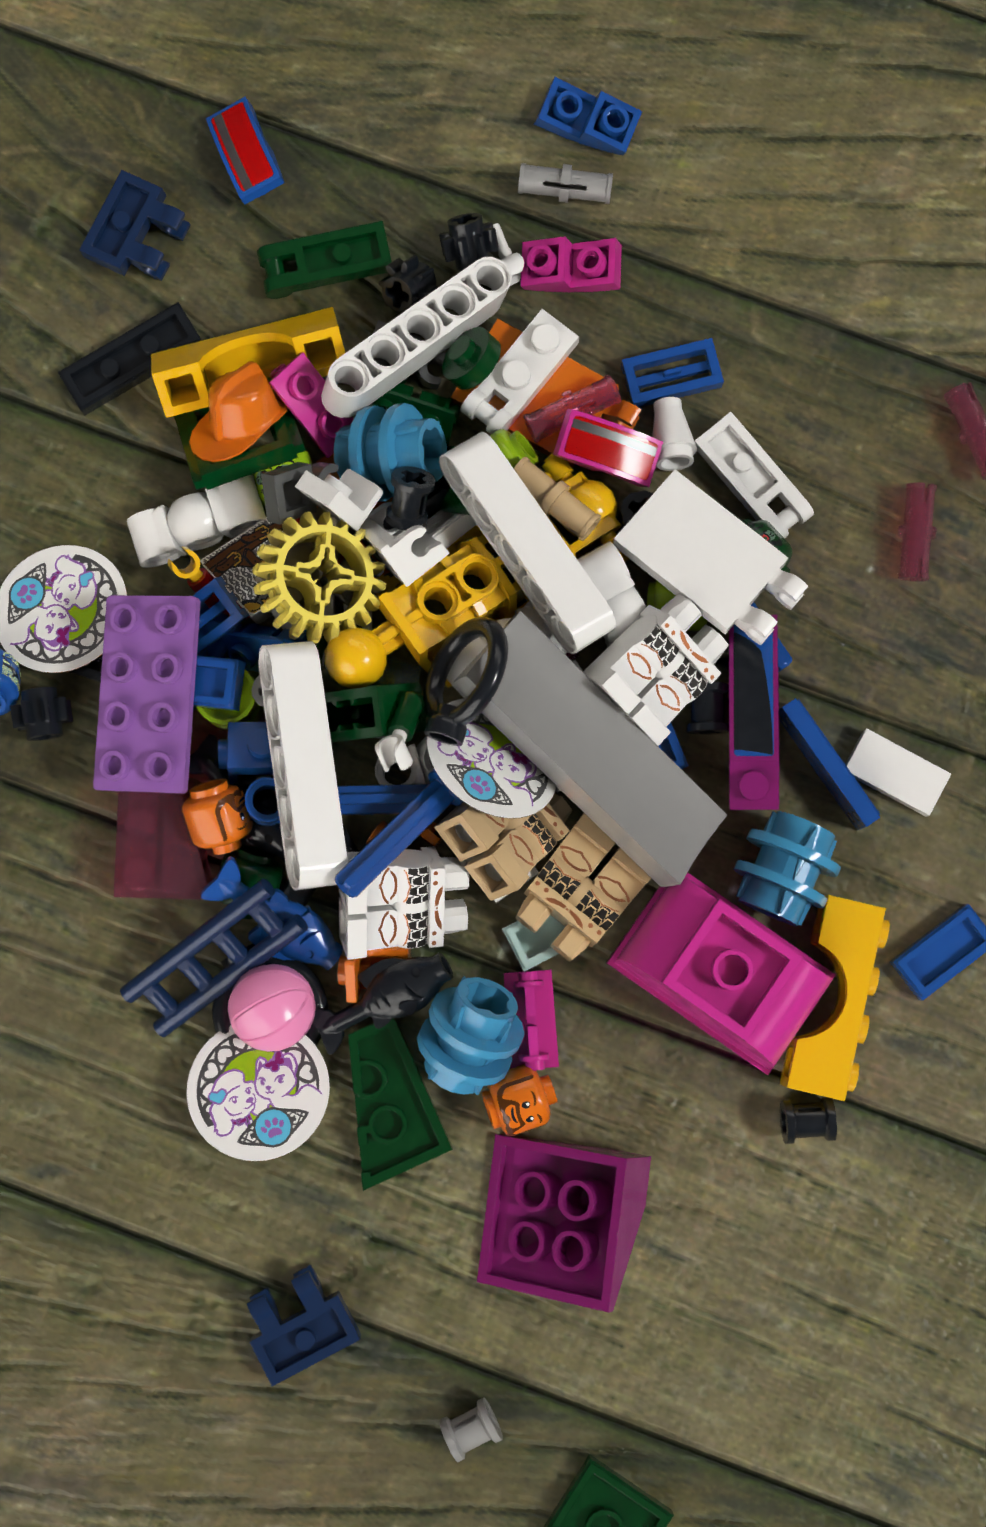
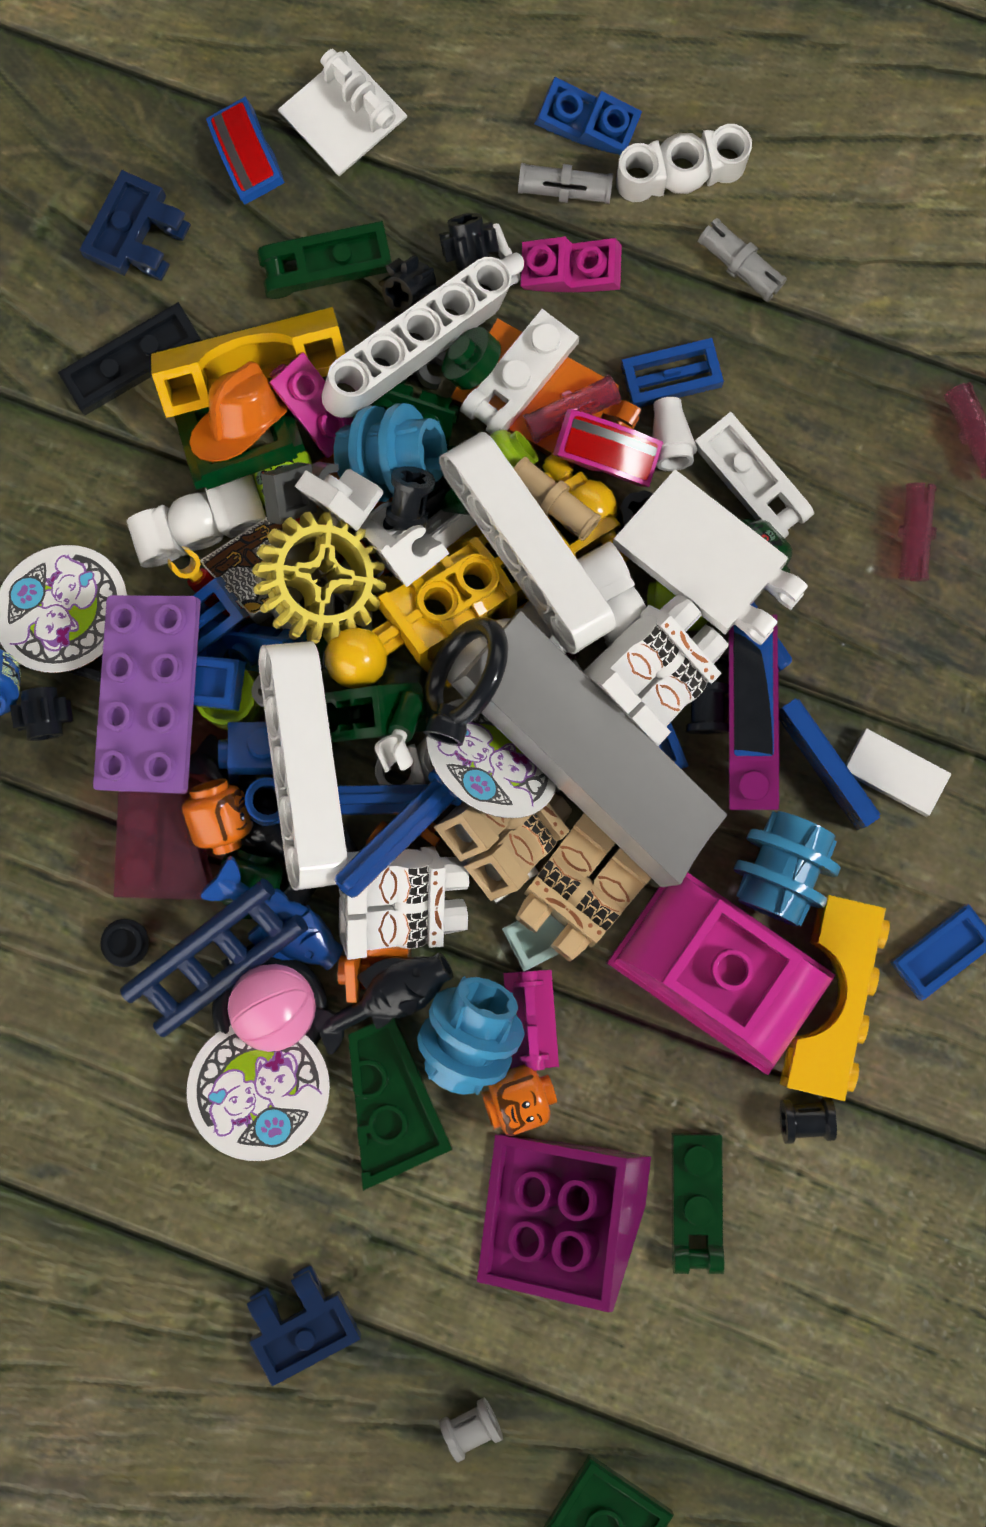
none -> black plate [100,919,150,967]
none -> white hinge [278,49,407,176]
none -> white piece [616,124,752,202]
none -> dark green plate [672,1133,724,1274]
none -> light grey pin [698,218,787,302]

